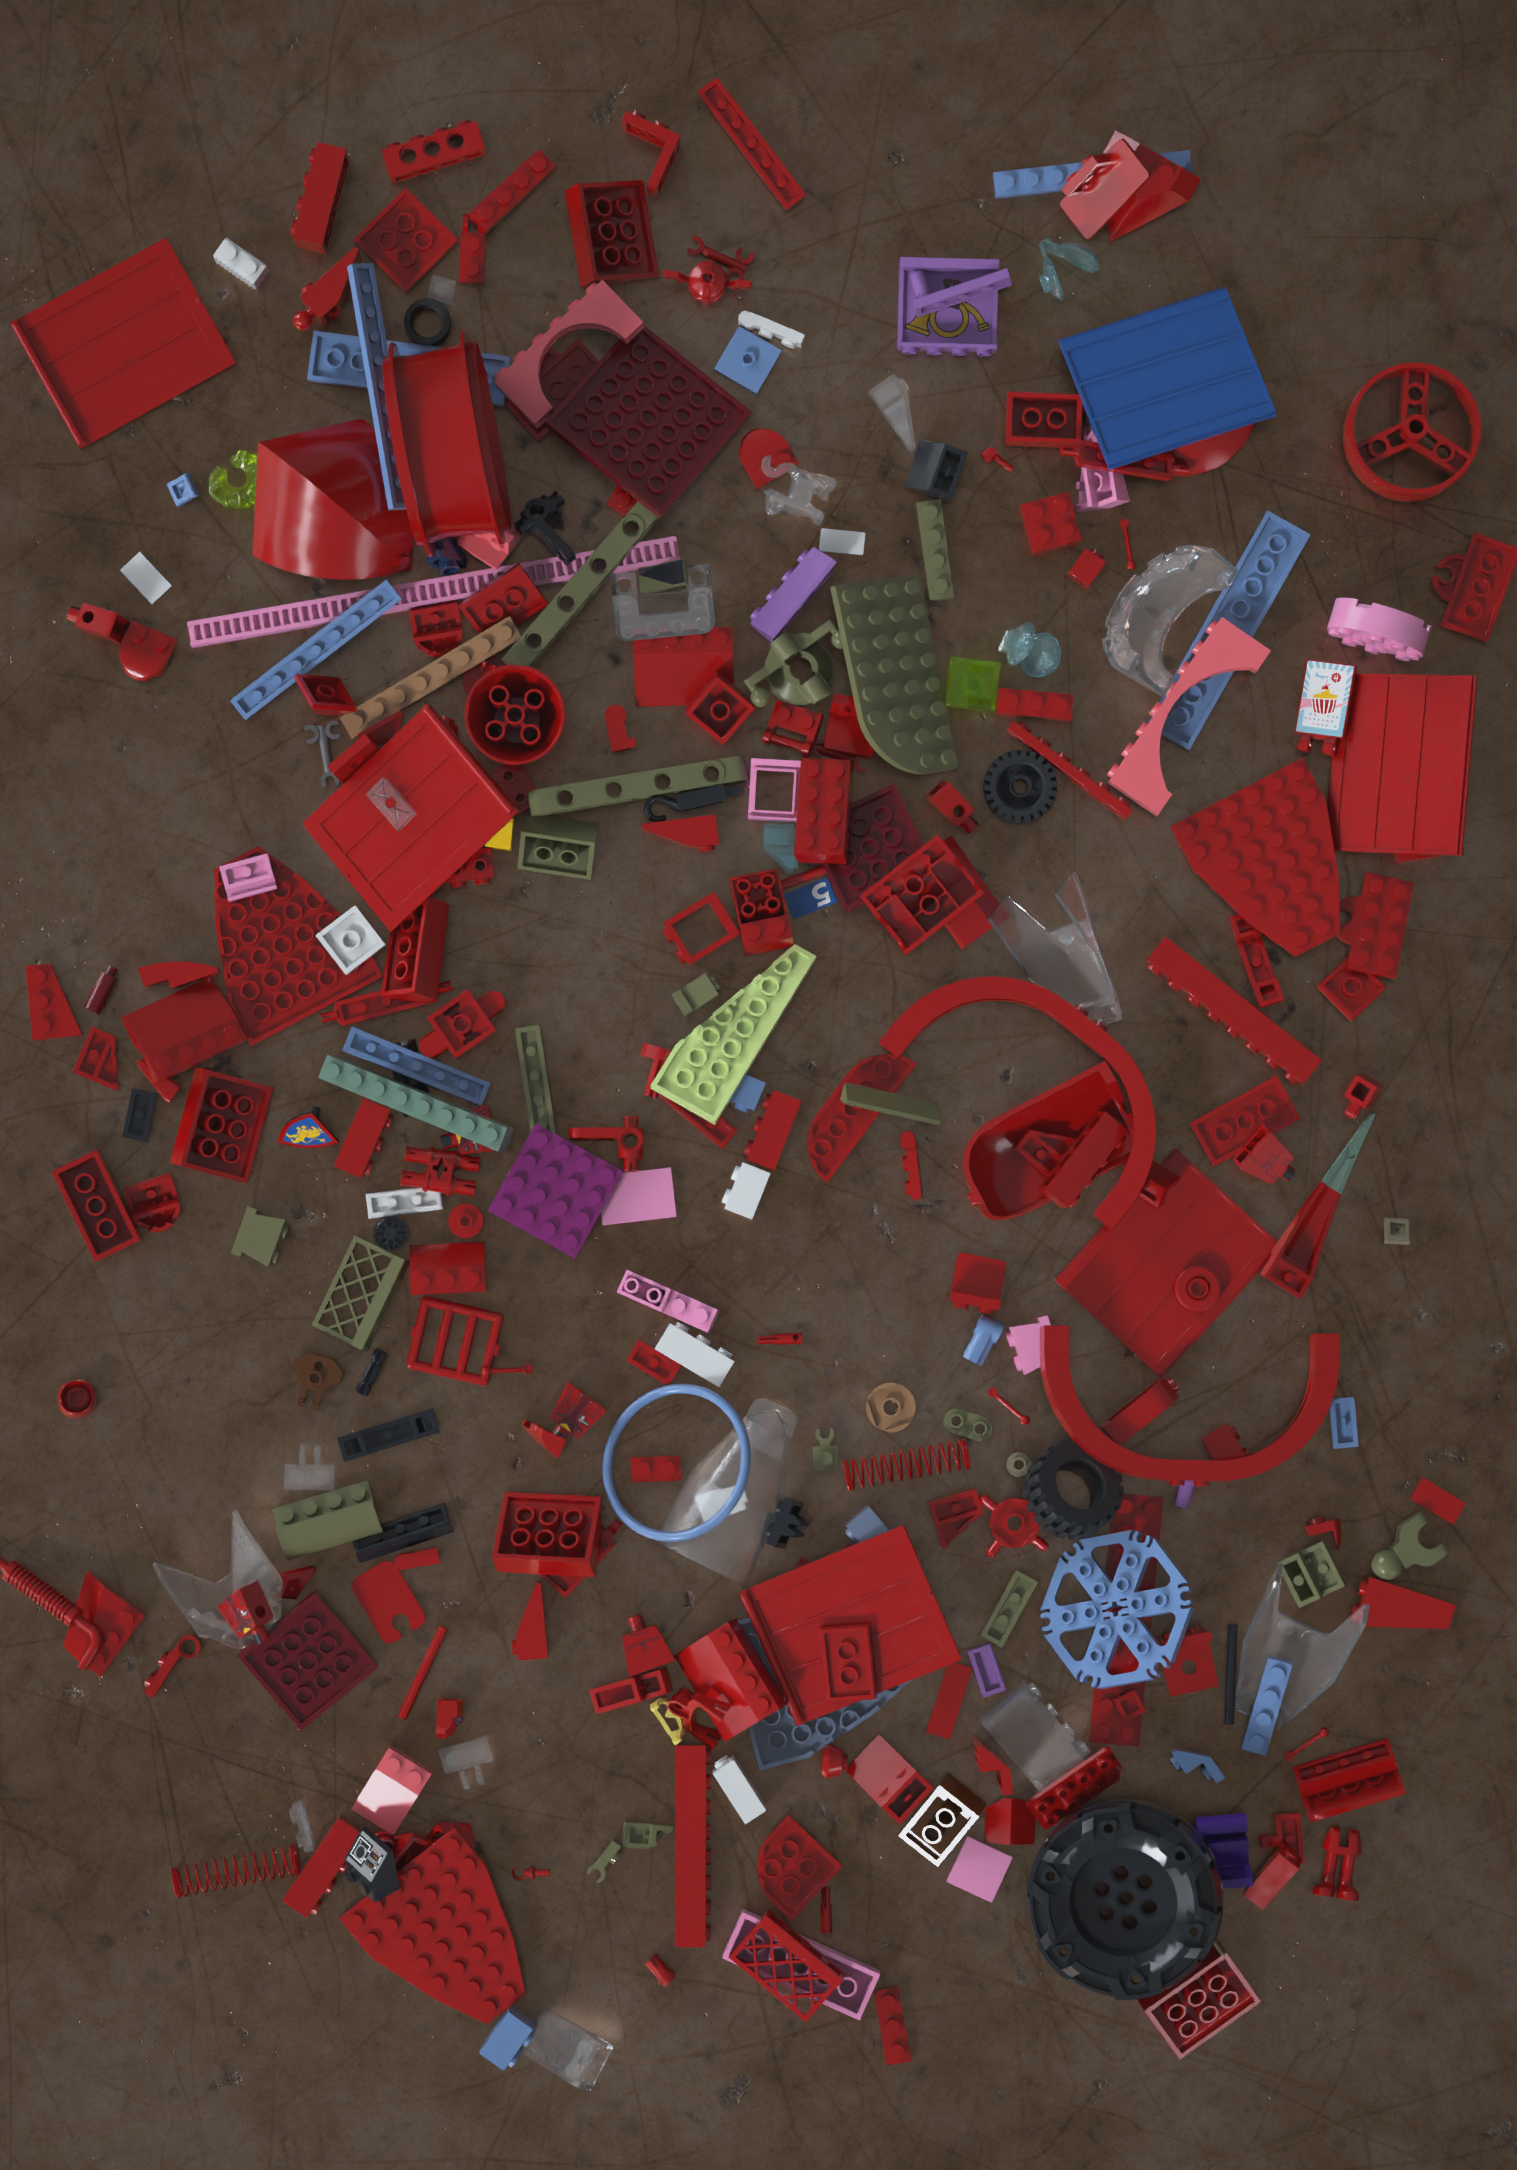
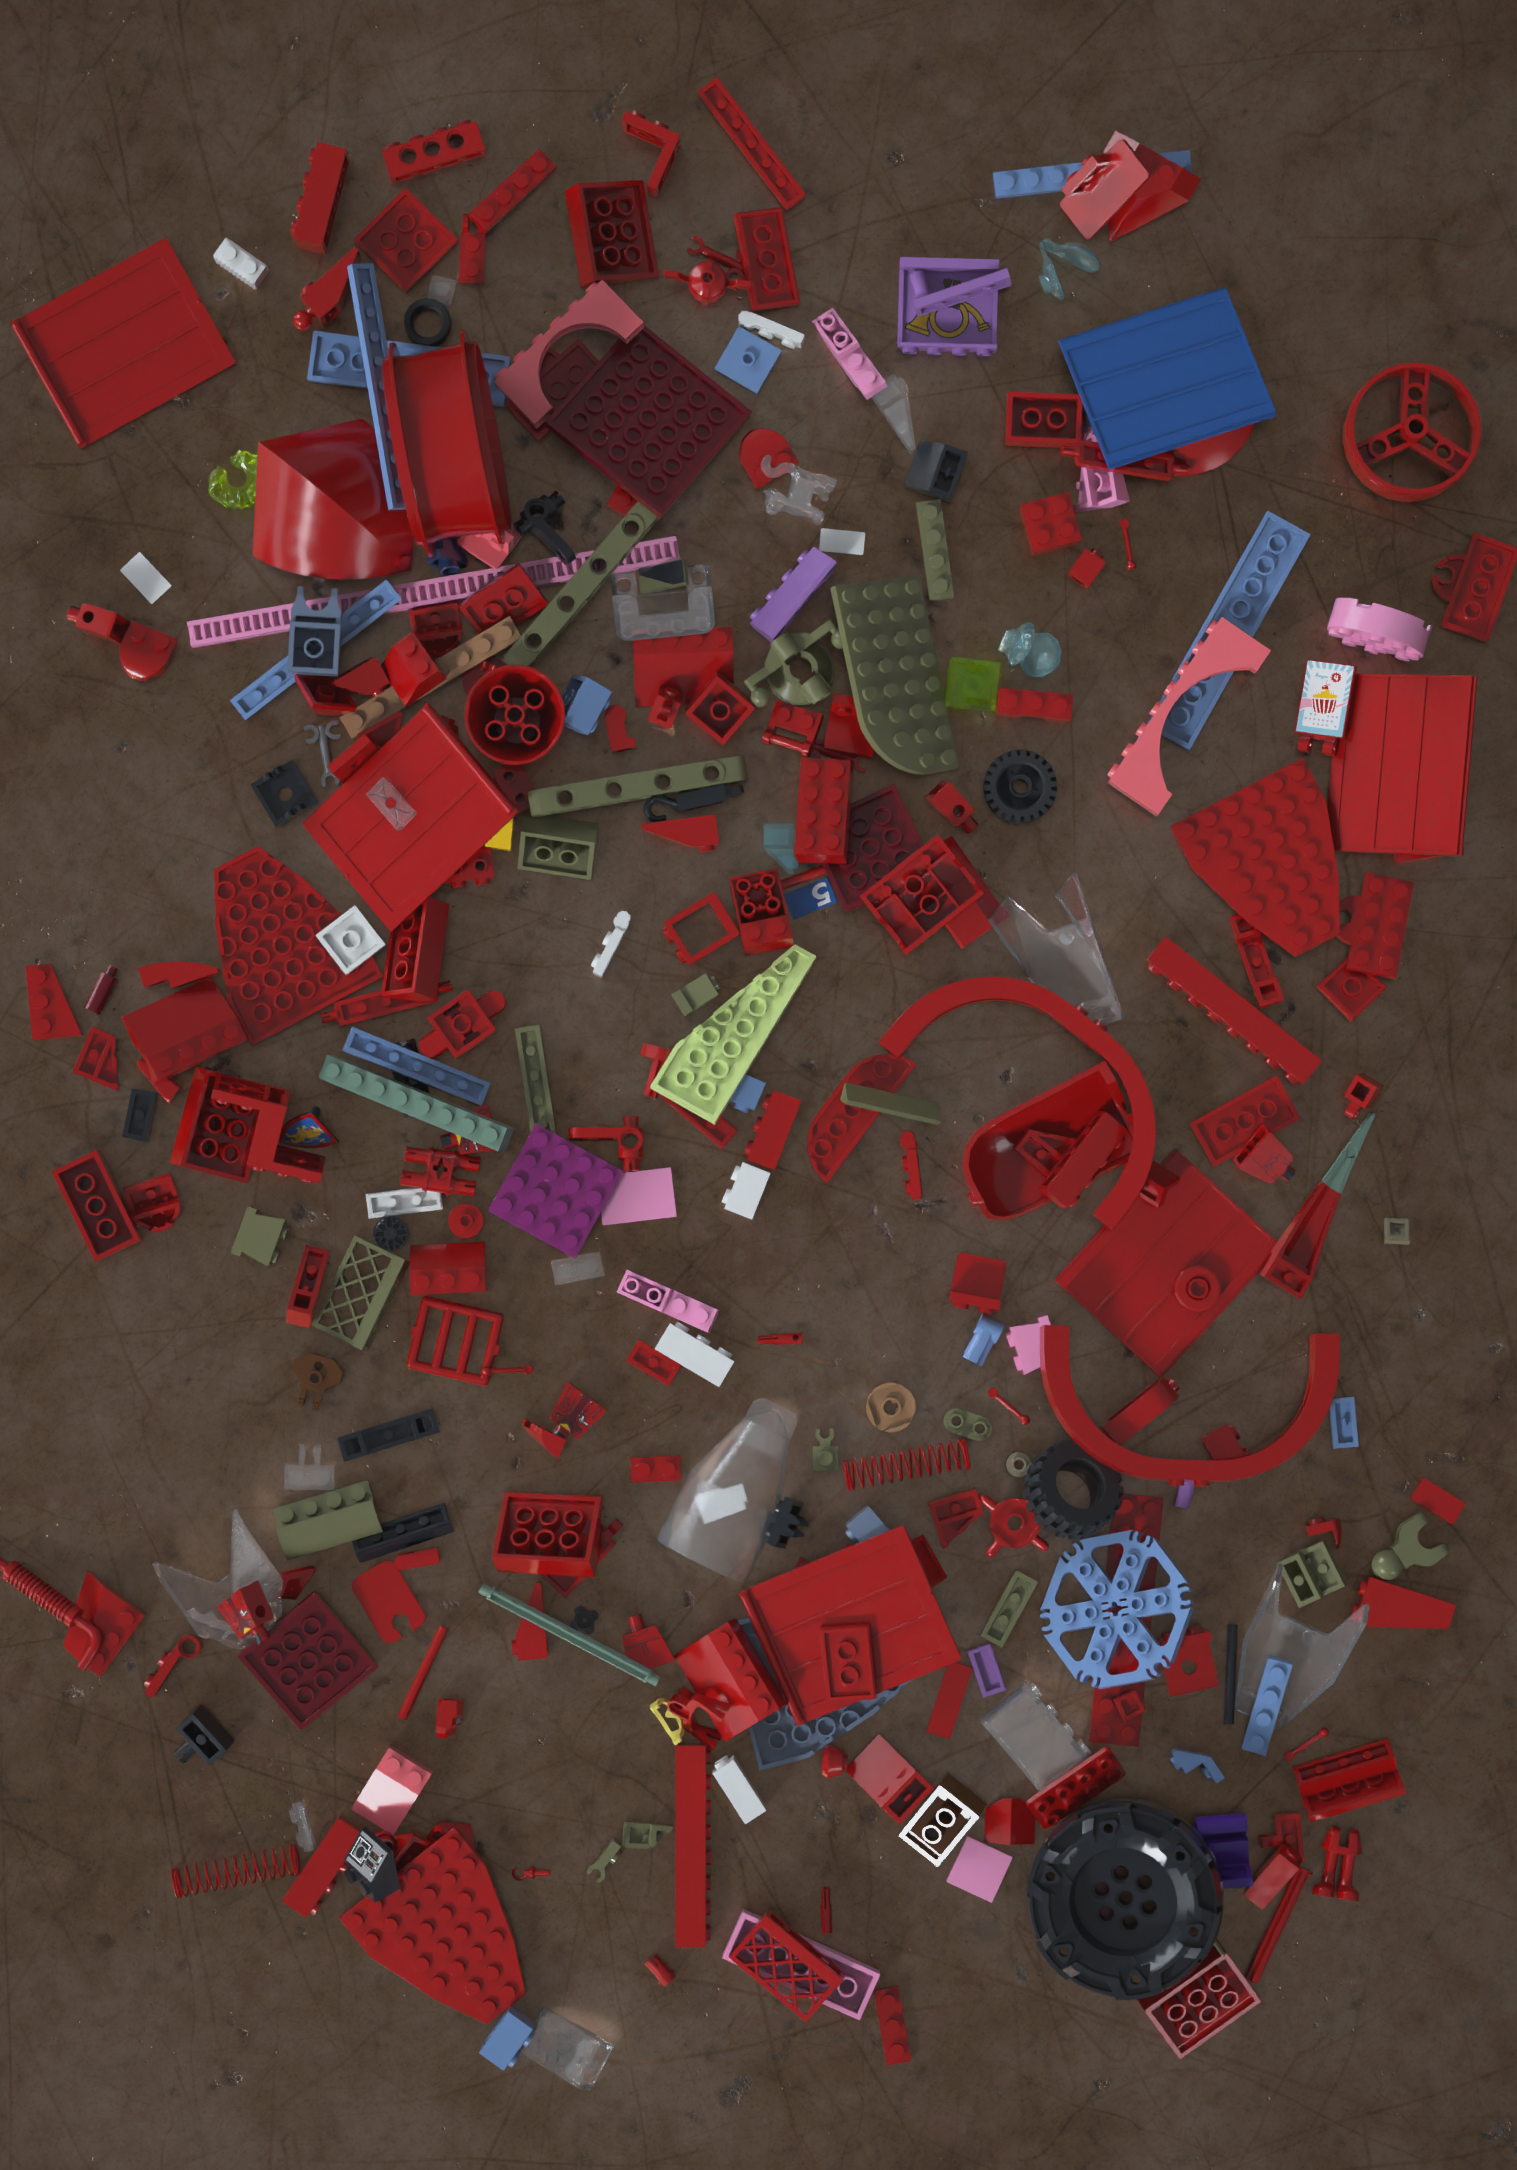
red hair [57,1380,98,1418] -> none
medium blue tile [167,473,200,506] -> none
bright pink plate [219,854,278,902] -> none
red brick [334,1097,394,1178] -> none
black axle [356,1349,387,1396] -> none
clear hinge [438,1736,494,1790] -> none
red slope [589,1667,673,1714] -> none
medium blue piece [602,1384,751,1542] -> none
bright pink piece [745,758,801,823] -> none
red plate [757,1814,843,1921] -> none
red slope [973,1737,1013,1796] -> none
red hand [980,447,1014,472] -> none
red plate [1006,721,1133,821] -> none
clear windscreen [1103,545,1238,697] -> none
none -> black brick [174,1705,234,1766]
none -> red bracket [211,1073,325,1183]
none -> black piece [250,759,319,828]
none -> red slope [286,1245,330,1328]
none -> sand blue brick [287,586,342,677]
none -> red slope [328,657,390,697]
none -> red slope [381,632,447,707]
none -> sand green piece [478,1583,661,1686]
none -> clear plate [551,1251,605,1286]
none -> medium blue brick [561,674,612,735]
none -> black plate [570,1606,598,1634]
none -> white hinge [591,911,631,978]
none -> red brick [647,686,683,729]
none -> red tile [733,207,801,312]
none -> bright pink slope [812,308,888,400]
none -> red tile [911,1534,947,1587]
none -> red axle [1245,1866,1313,1983]

